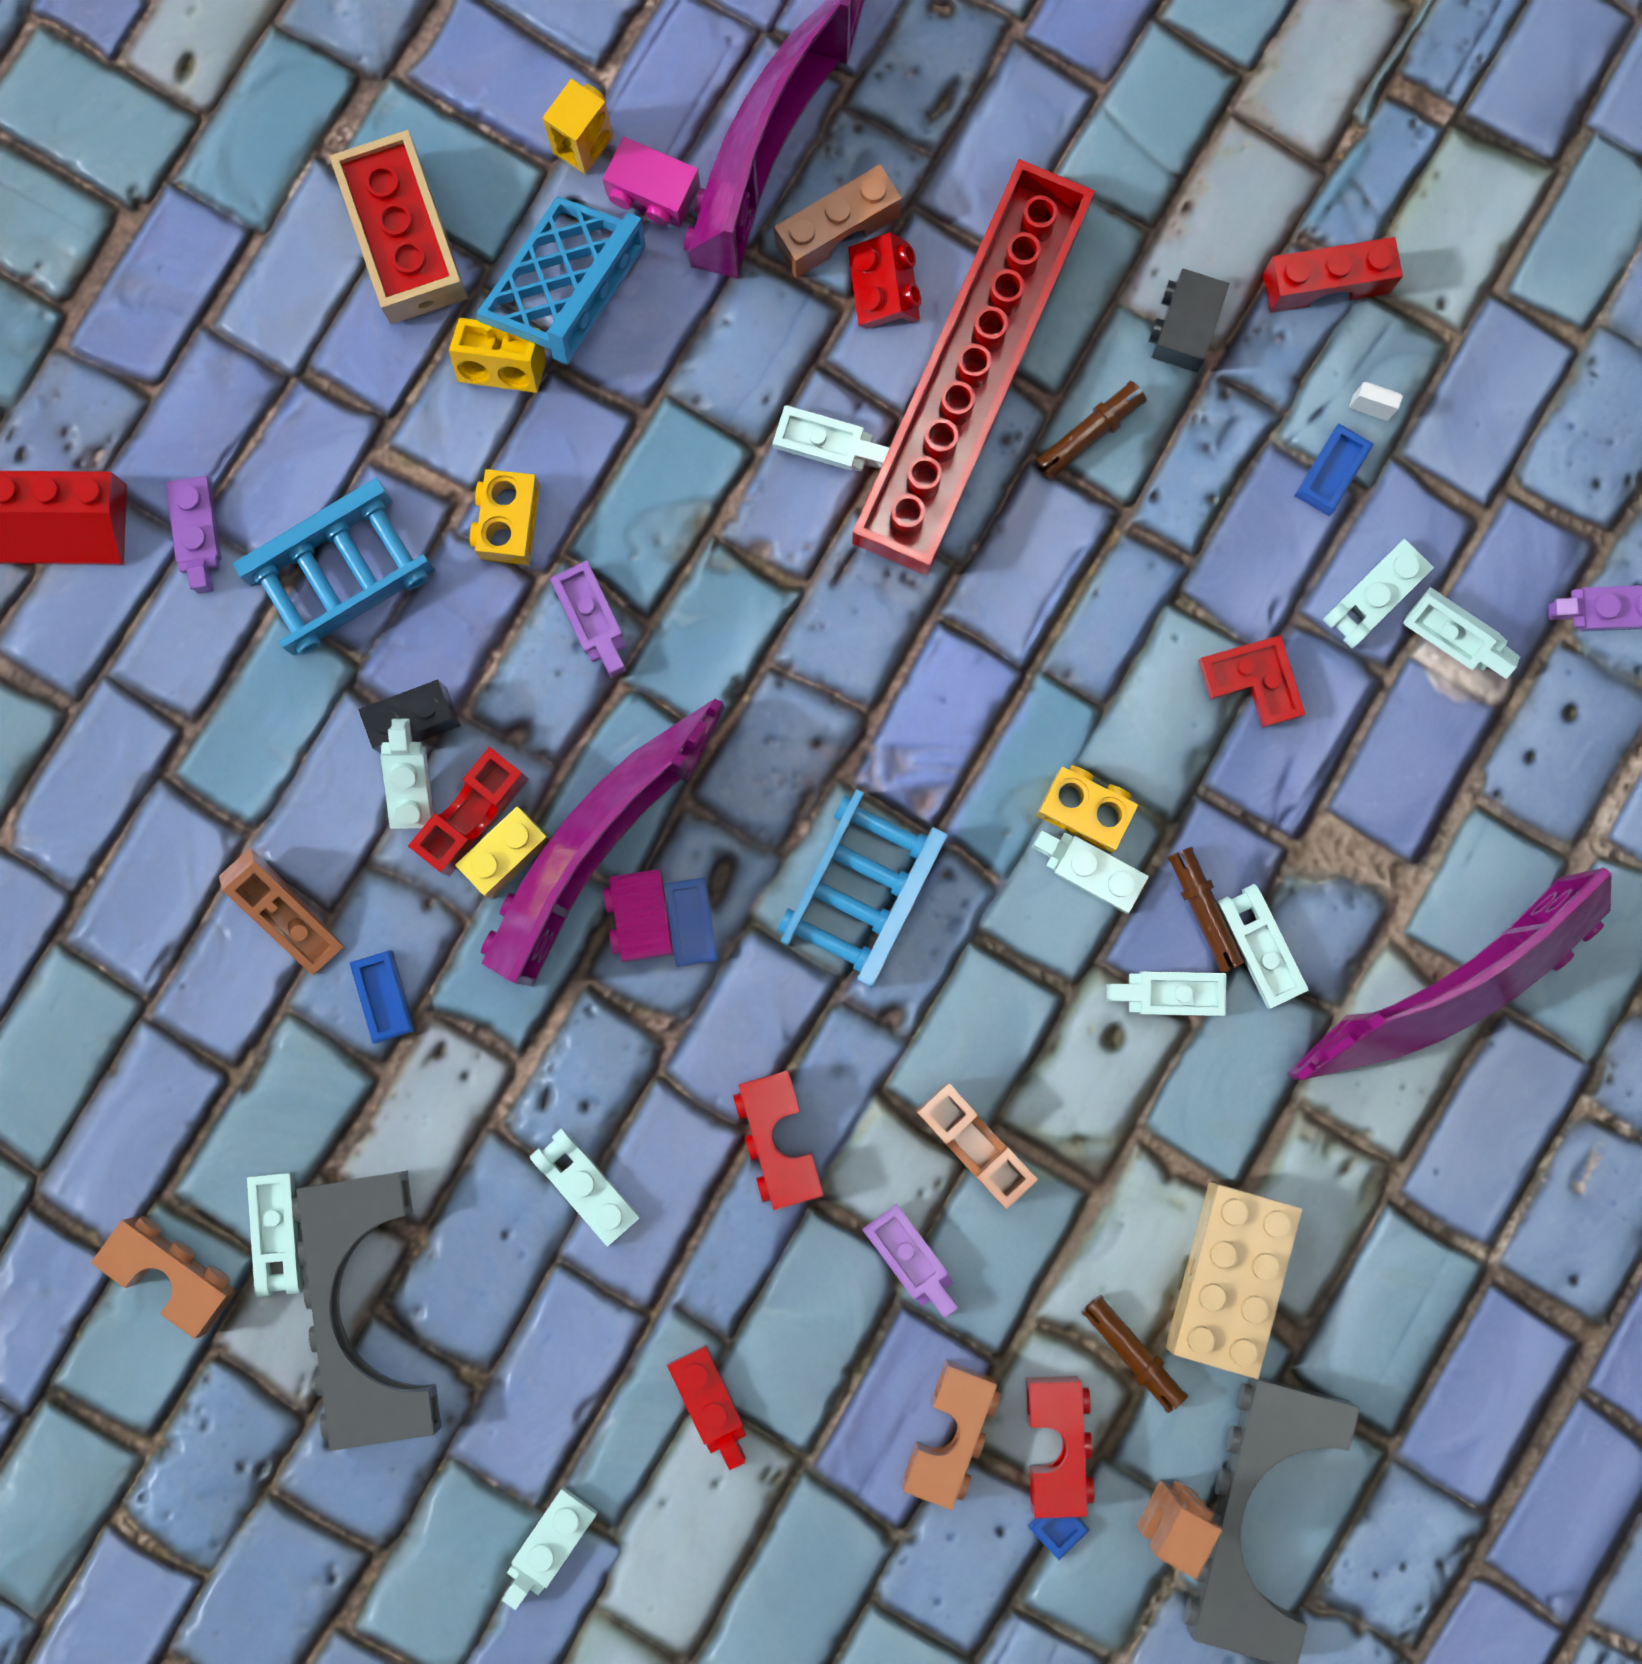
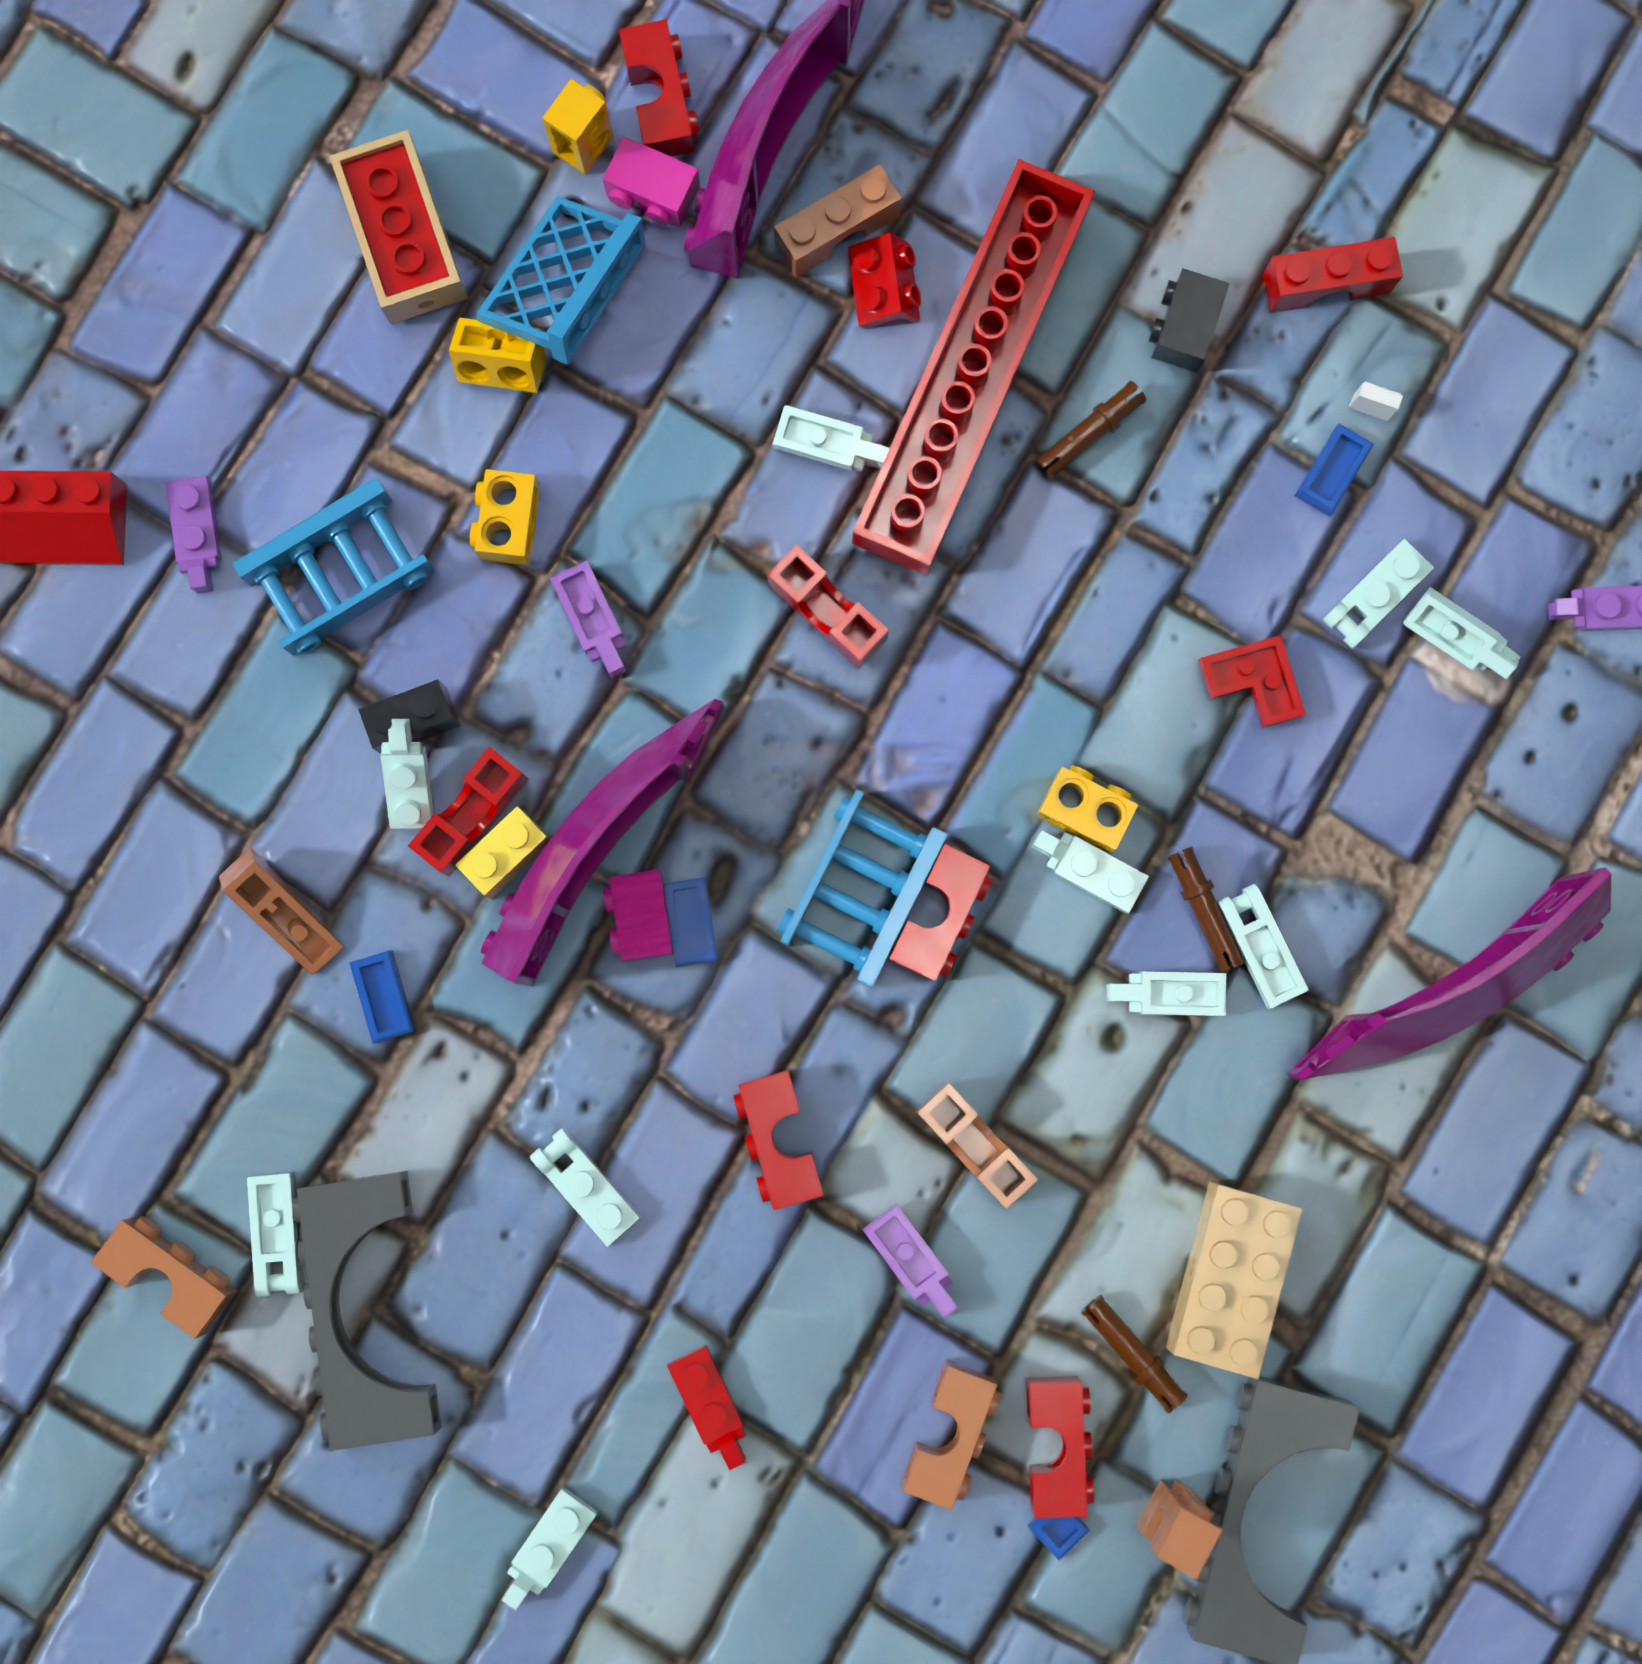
none -> red arch [619,19,700,157]
none -> arch [767,544,889,669]
none -> arch [888,844,993,982]

